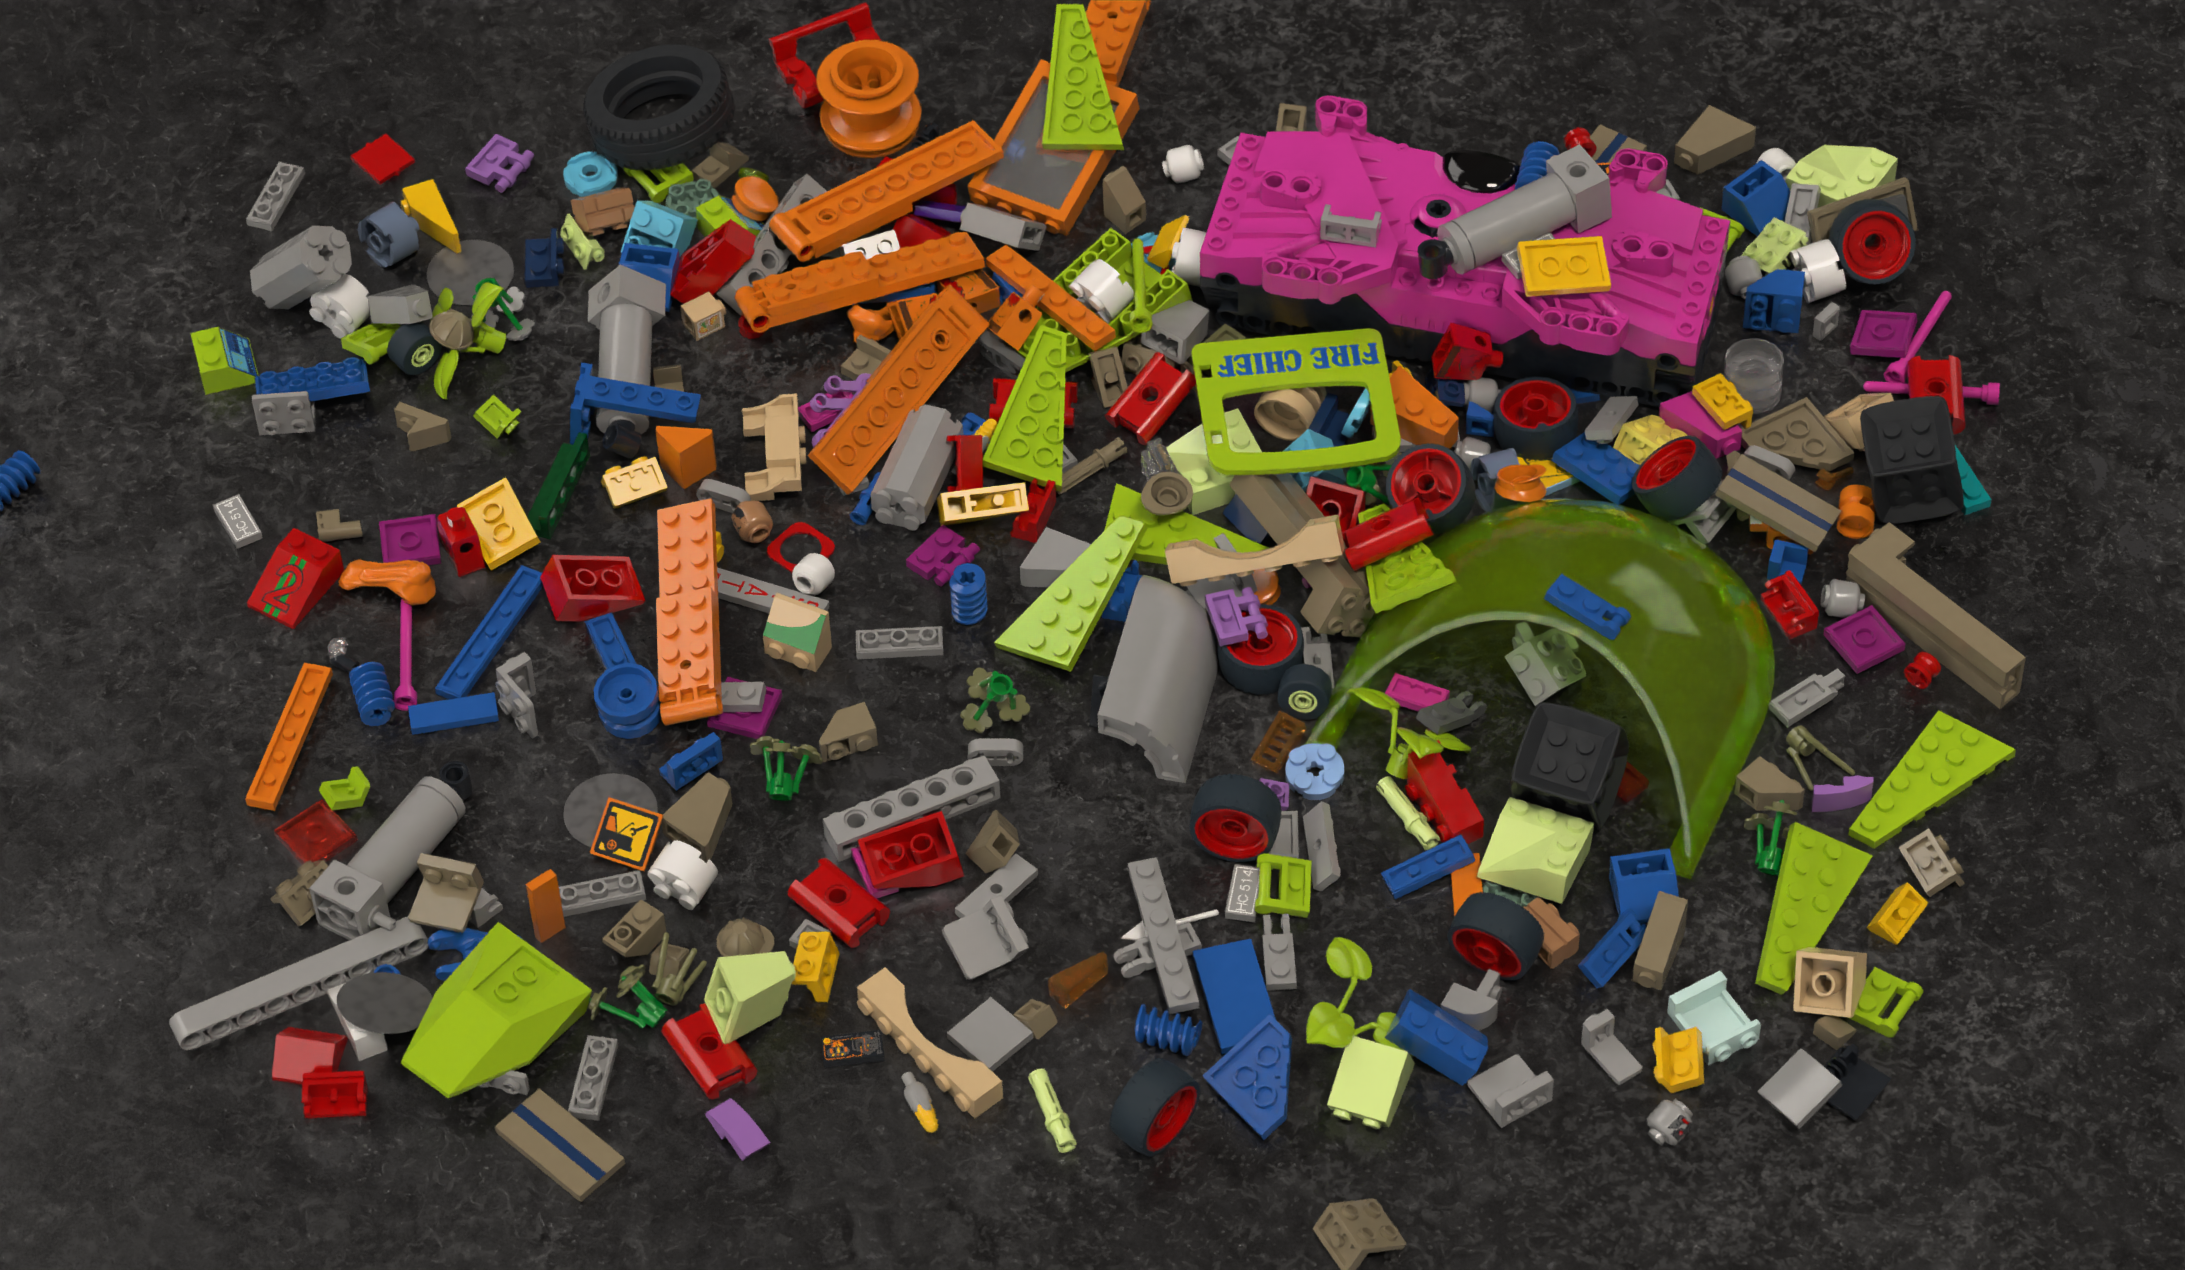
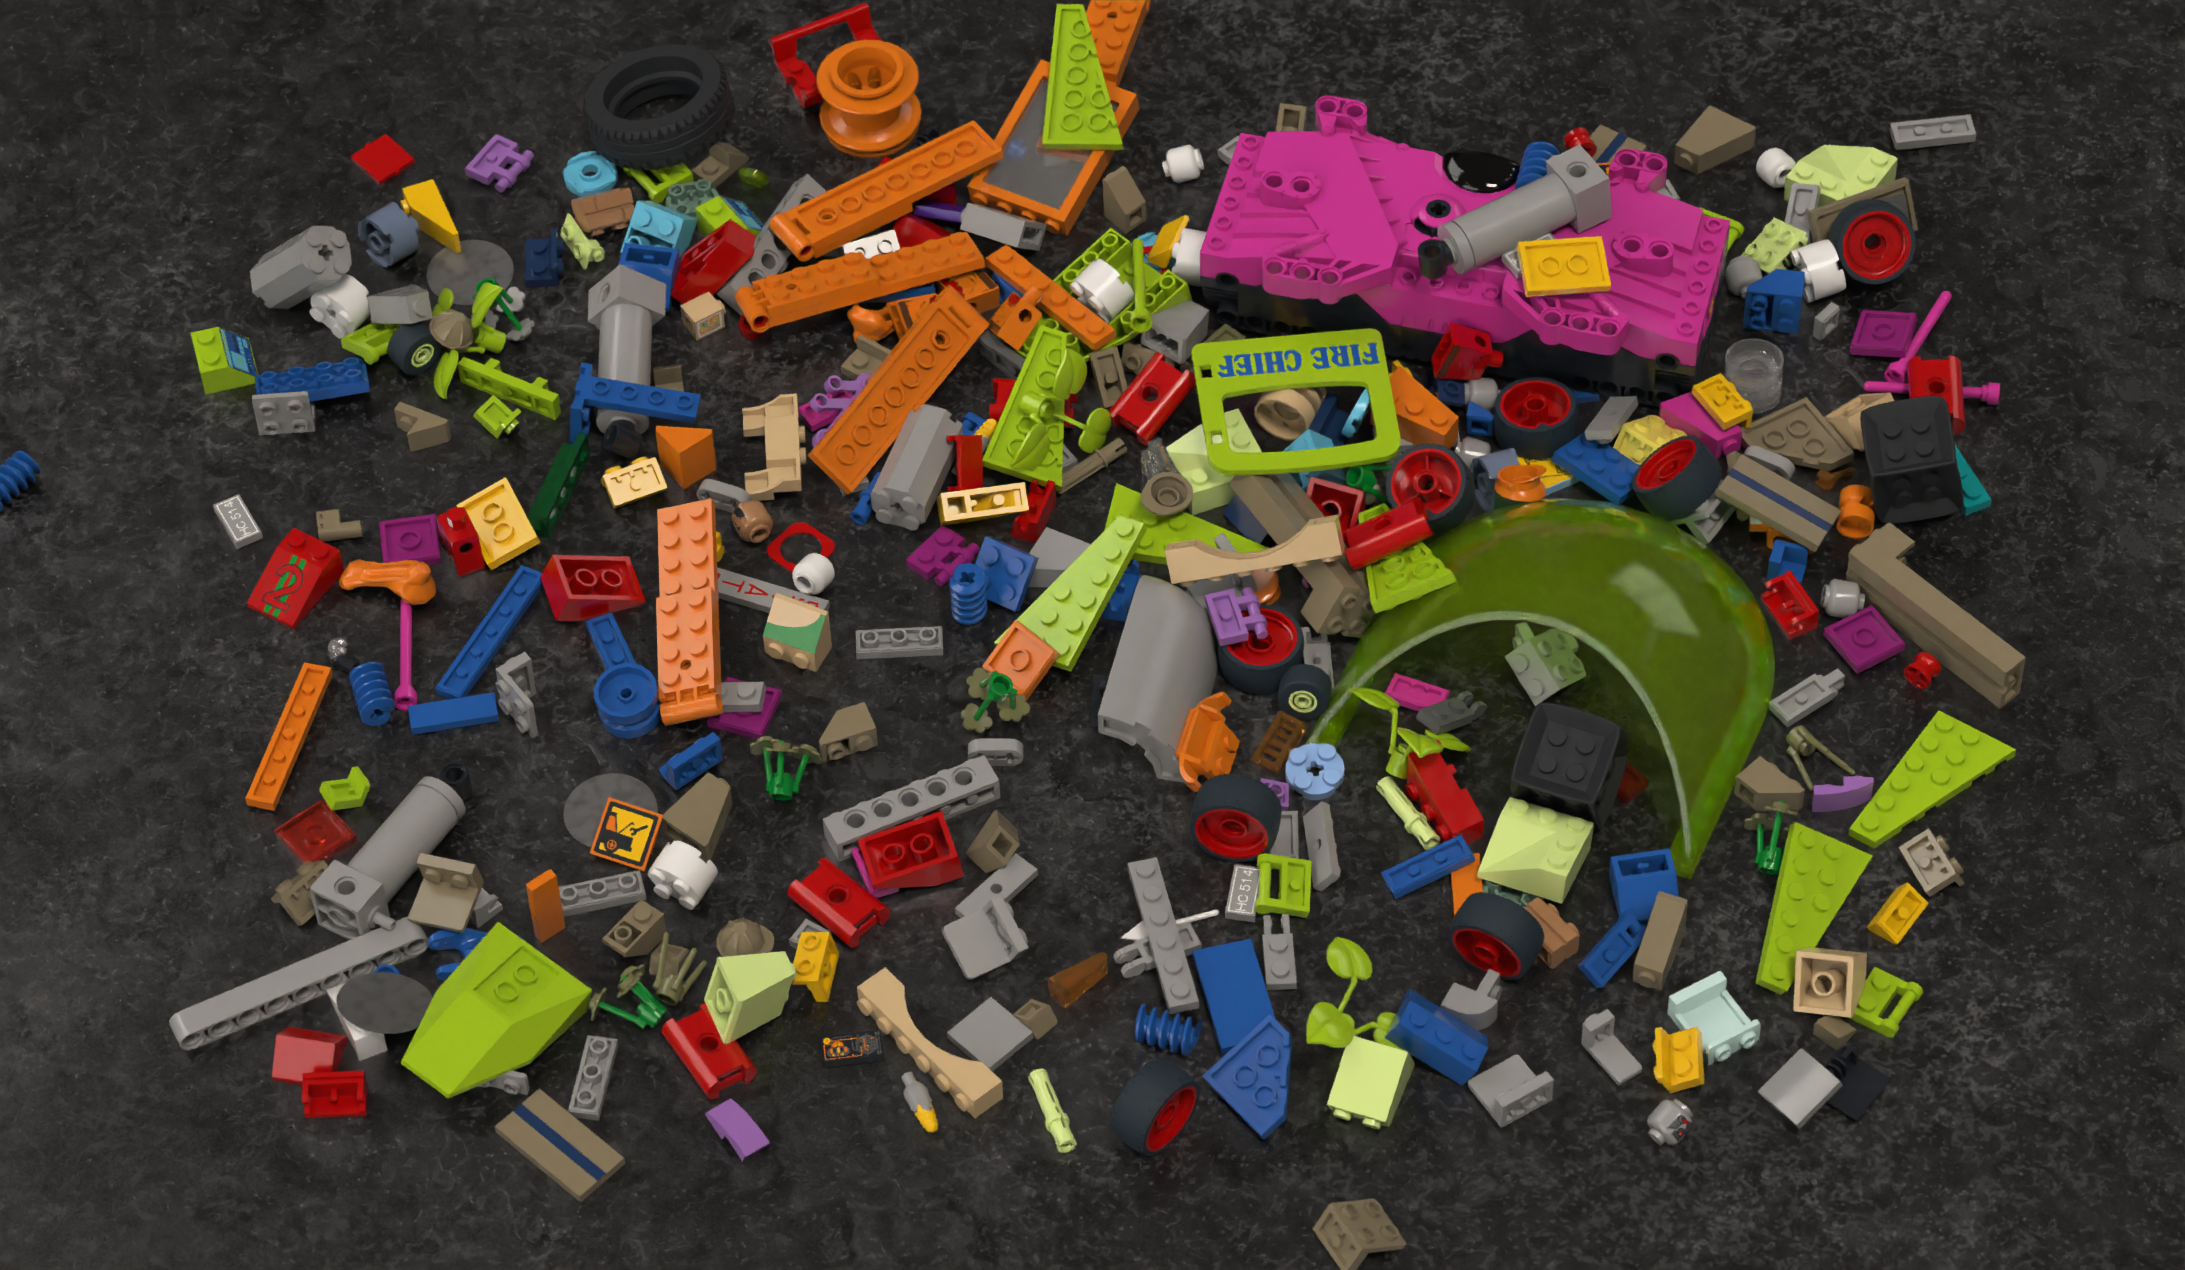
light grey tile [246,162,305,231] -> none
orange piece [731,176,779,221] -> none
light grey hinge [1320,204,1382,247] -> none
blue plate [1544,574,1631,640] -> none
blue slope [1721,160,1791,237] -> none
none -> lime hinge [458,357,561,420]
none -> blue plate [975,536,1039,612]
none -> orange tile [982,620,1060,701]
none -> lime plant [1010,348,1111,469]
none -> orange plate [1175,691,1240,792]
none -> light grey plate [1890,115,1976,150]

